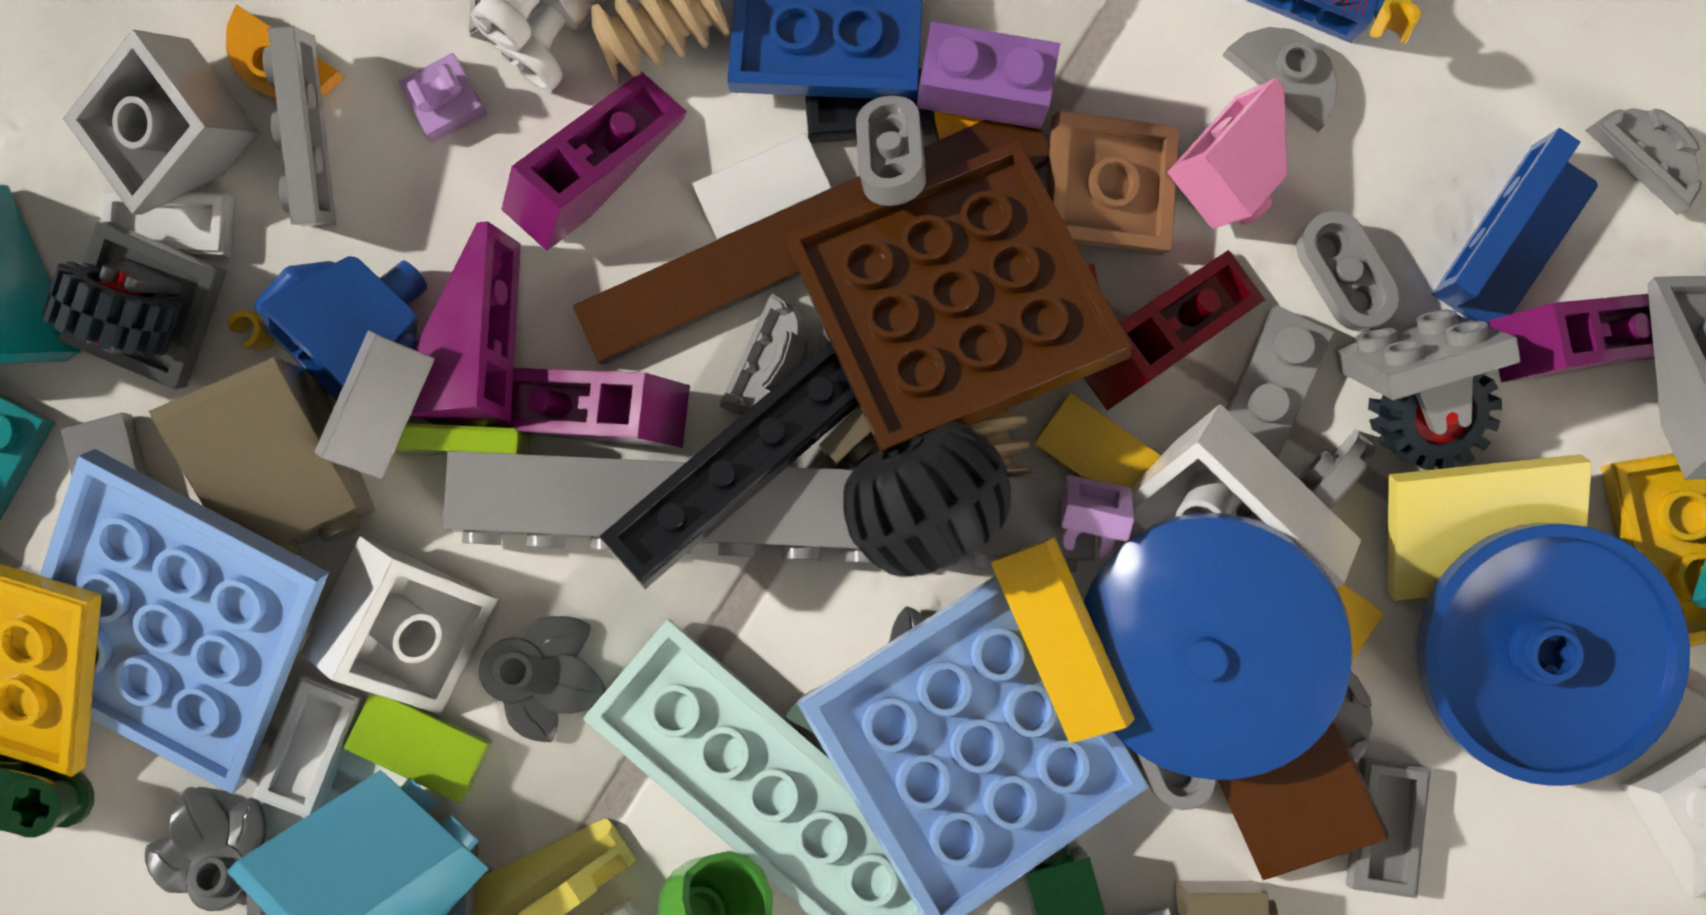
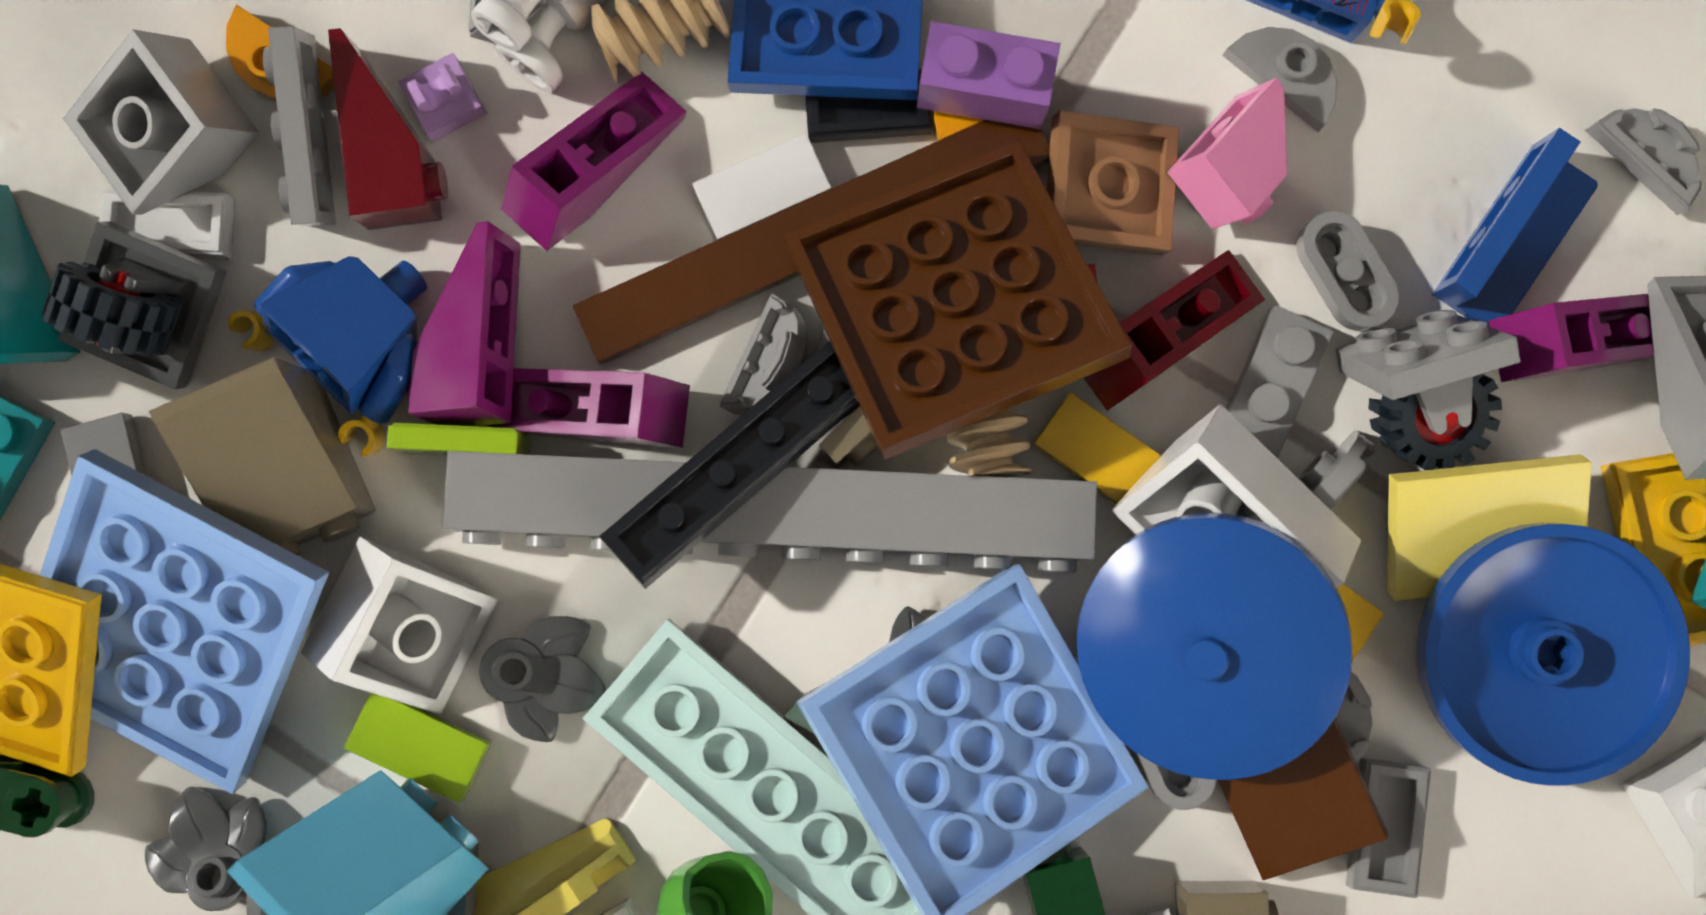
white tile [252,675,366,818] -> none
light grey tile [314,331,435,479] -> none
black wheel [843,422,1011,577] -> none
light grey plate [856,95,926,206] -> none
yellow tile [990,536,1135,743] -> none
lavender tile [1061,474,1135,558] -> none
none -> dark red slope [328,28,448,230]

